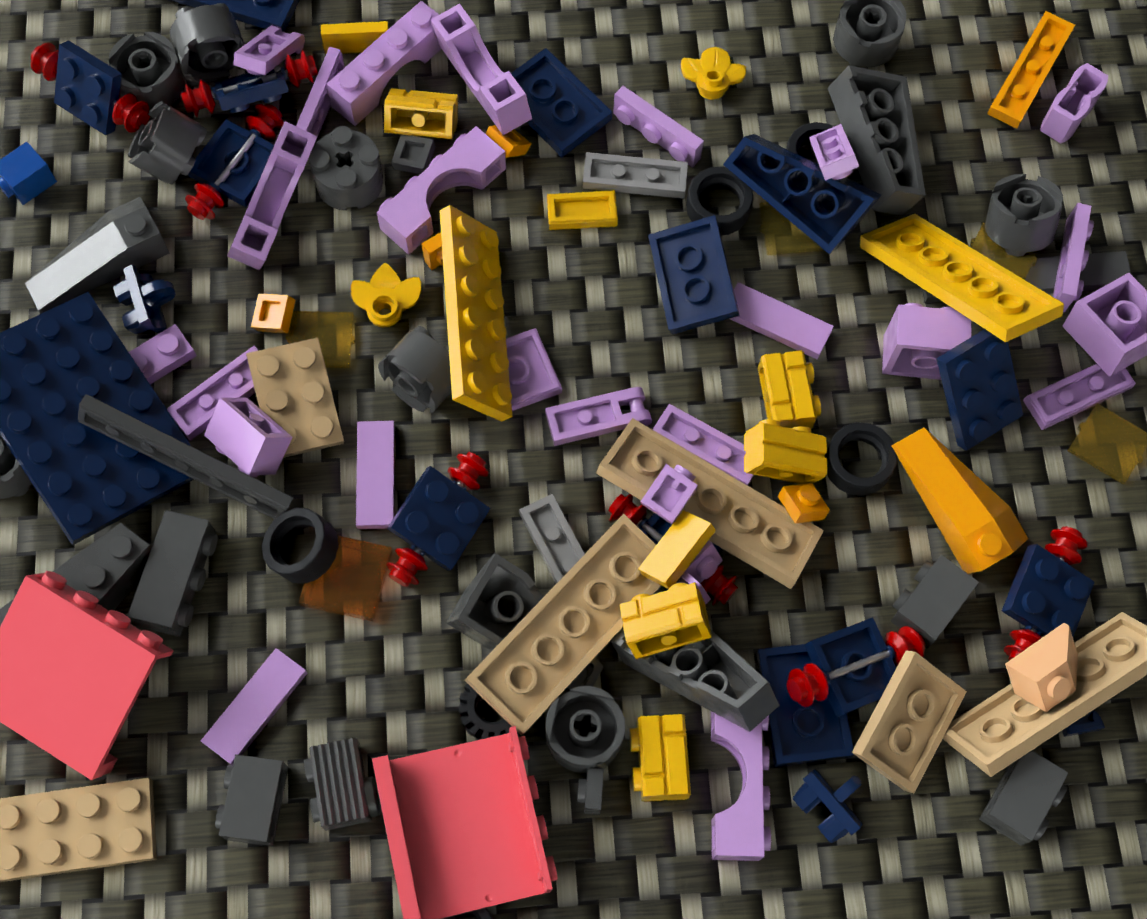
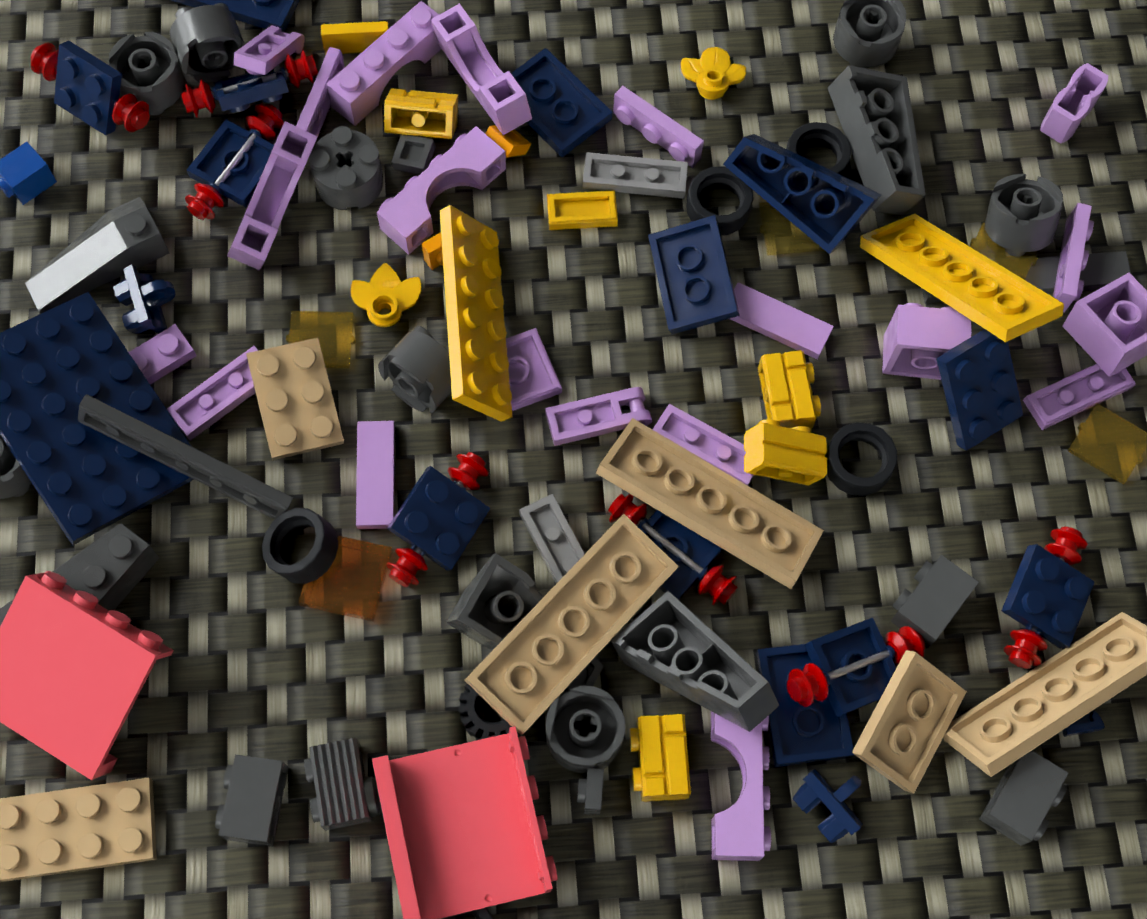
dark grey brick [127,510,218,637] -> none
dark grey brick [128,101,207,185] -> none
lavender tile [201,648,307,765] -> none
lavender brick [204,398,292,477] -> none
light orange plate [251,294,296,333] -> none
yellow brick [619,582,712,659] -> none
yellow tile [638,510,716,589] -> none
lavender bracket [640,464,698,524] -> none
lavender bracket [676,540,723,605] -> none
light orange plate [778,483,830,524] -> none
lavender plate [809,124,859,181] -> none
light orange wedge [891,427,1029,574] -> none
light orange plate [987,11,1075,129] -> none
light nougat slope [1005,623,1078,712] -> none

